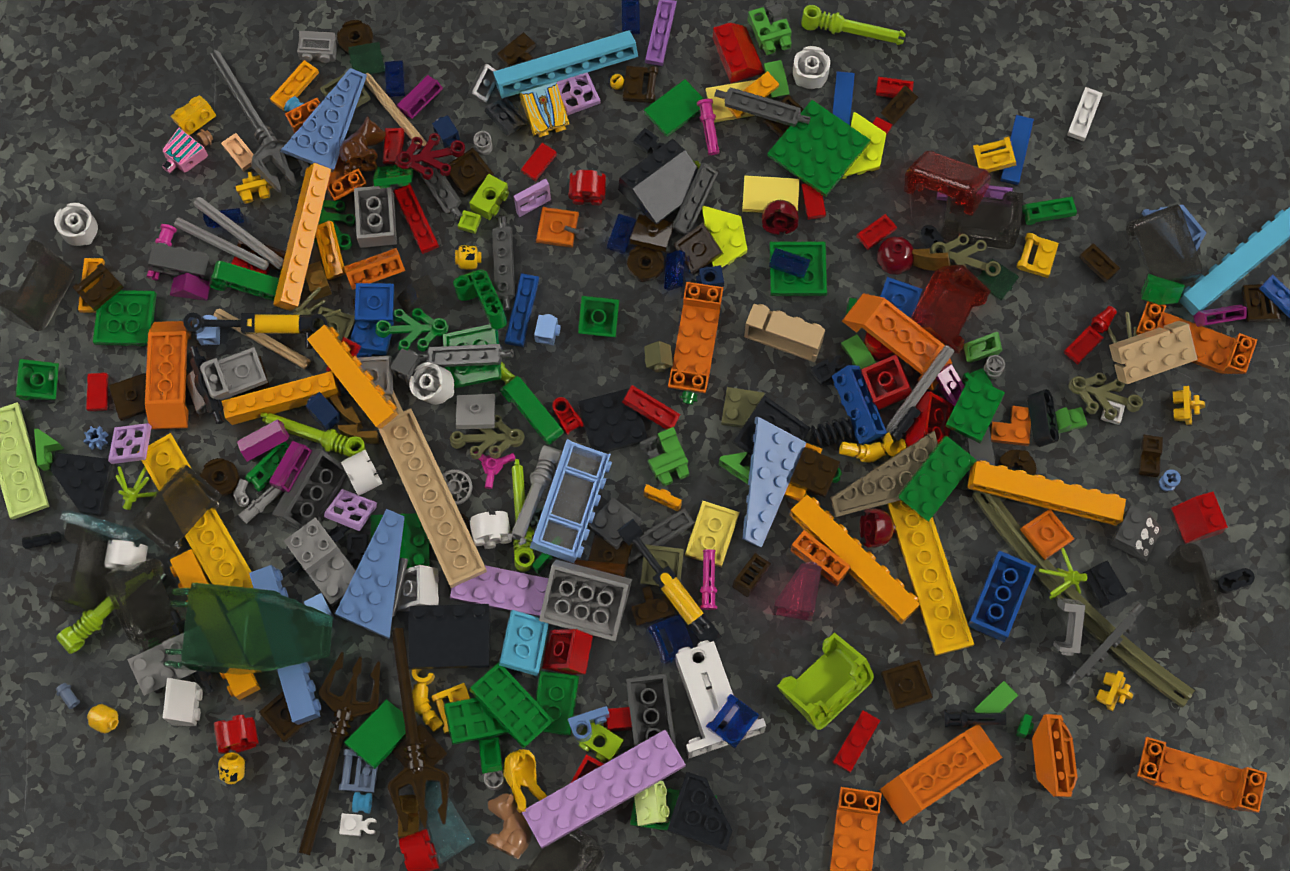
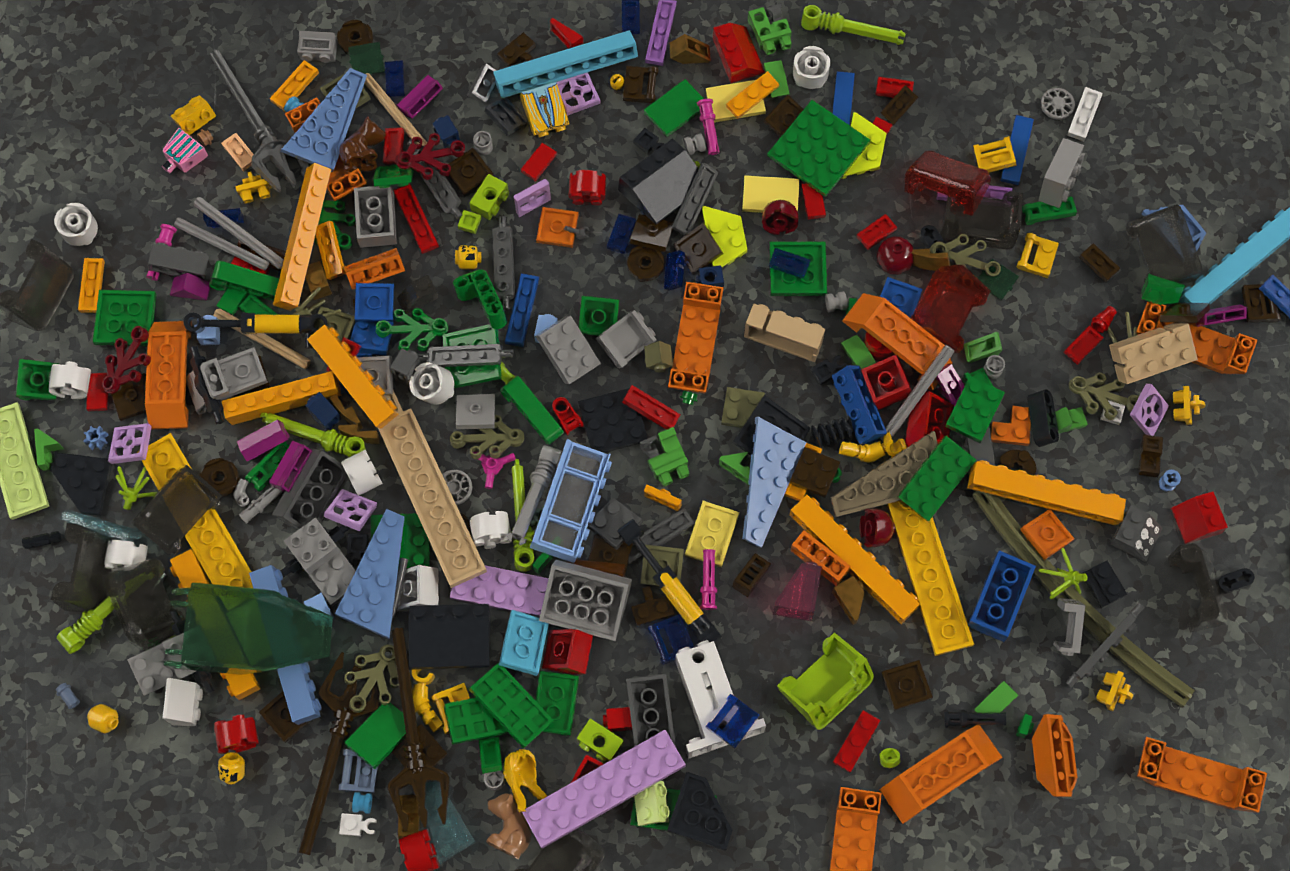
dark brown plate [72,263,124,311] -> none
medium blue plate [568,706,610,742] -> none
dark grey plate [714,87,811,127] -> none
black axle [891,406,921,441] -> none
none -> white brick [49,361,91,399]
none -> dark red plant [102,326,151,394]
none -> green tile [216,287,249,316]
none -> green tile [238,294,278,315]
none -> olive plant [344,644,399,713]
none -> light grey brick [535,315,601,384]
none -> red slope [550,18,584,49]
none -> light grey panel [595,310,656,368]
none -> pearl gold slope [669,34,711,64]
none -> light grey wheel [683,133,706,155]
none -> light grey wheel [825,291,848,313]
none -> pearl gold slope [832,576,865,625]
none -> lime tile [880,748,900,768]
none -> light grey brick [1038,138,1085,208]
none -> light grey wheel [1041,88,1075,120]
none -> lavender piece [1130,383,1169,436]
none -> dark brown plate [1160,303,1210,323]

